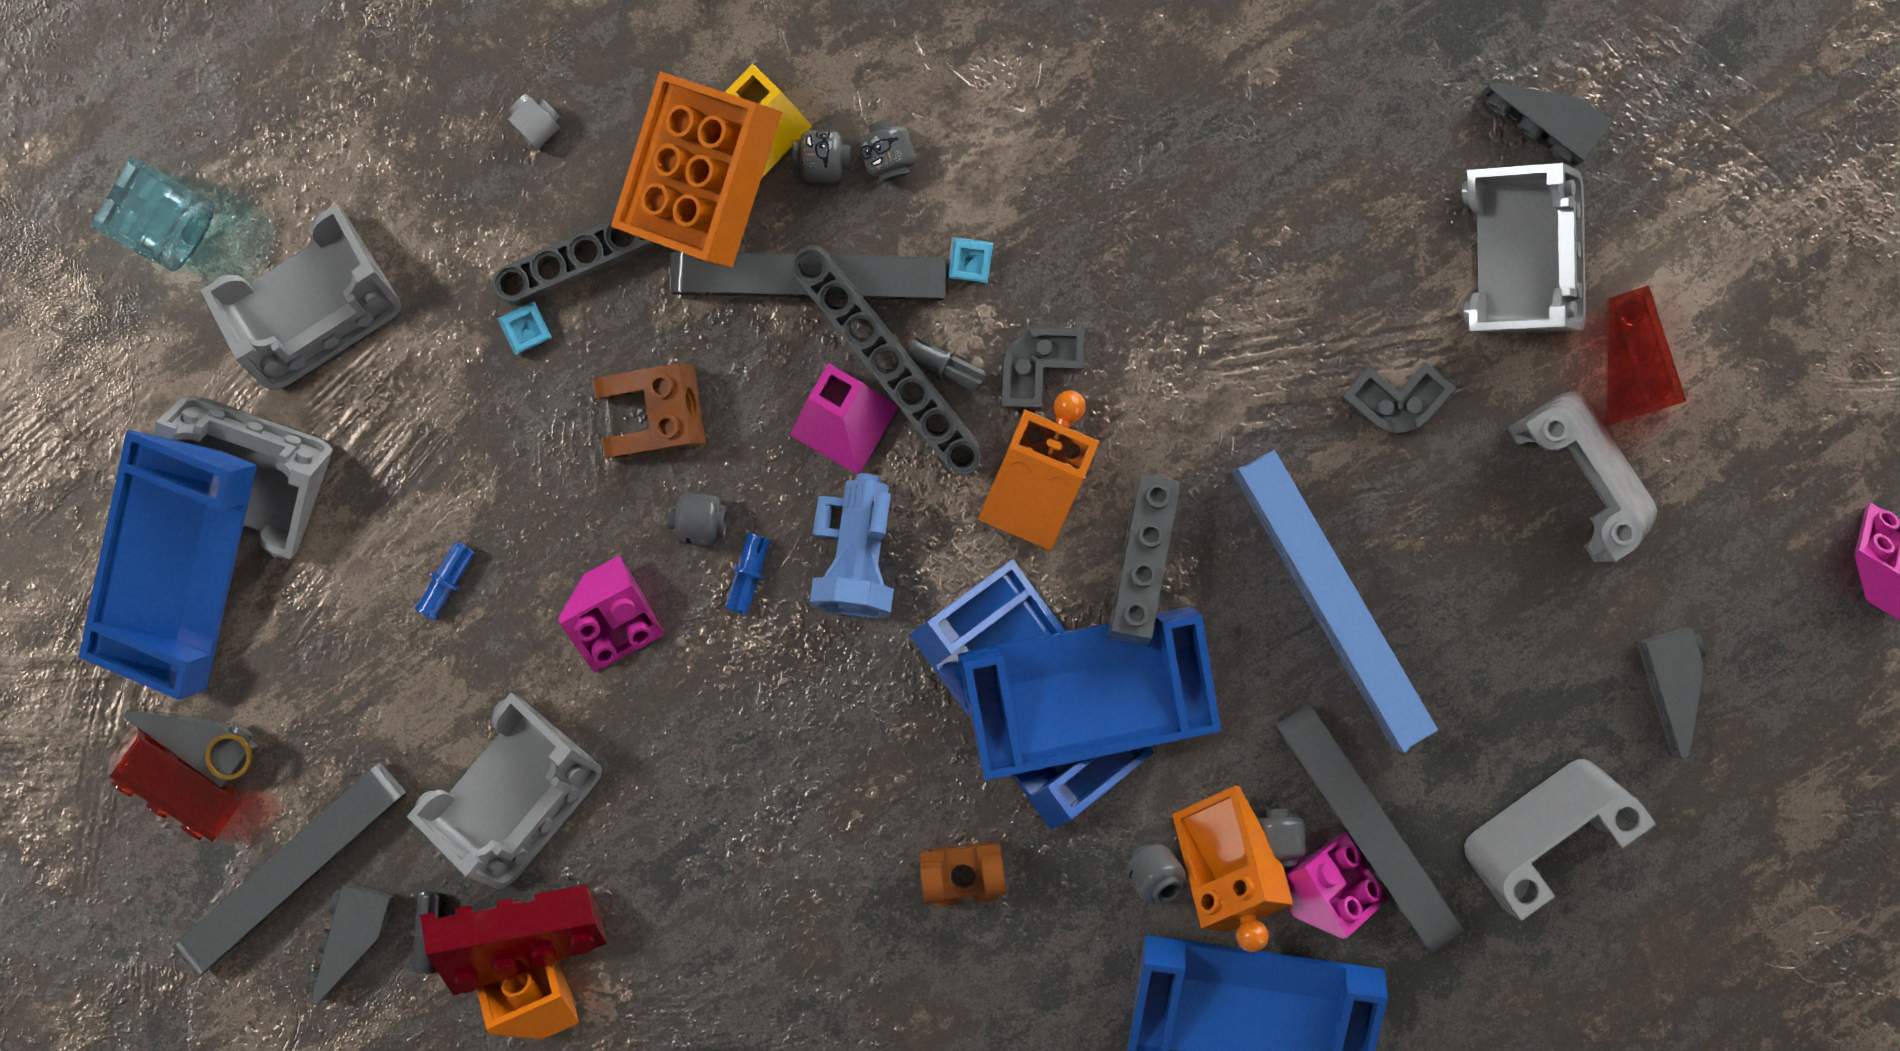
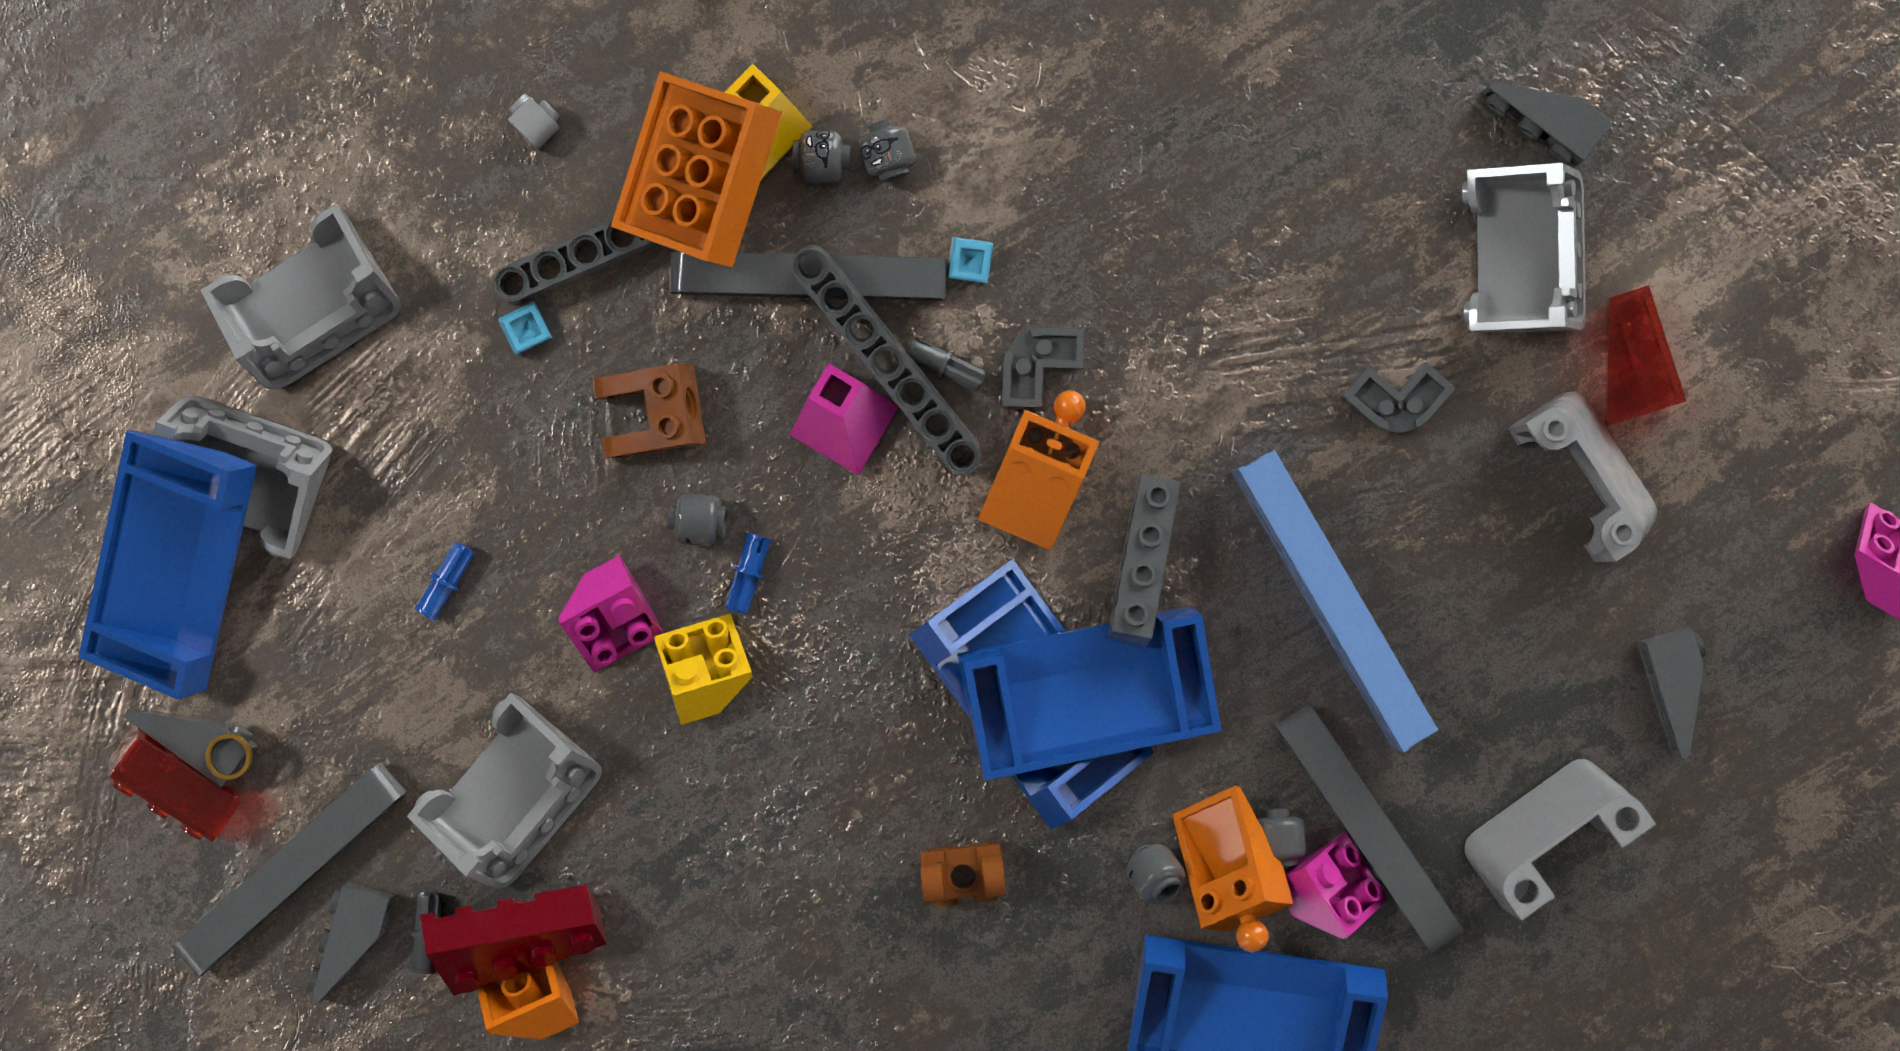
clear light blue piece [90,156,215,272] -> none
medium blue piece [810,473,894,619] -> none
none -> yellow slope [654,613,753,725]

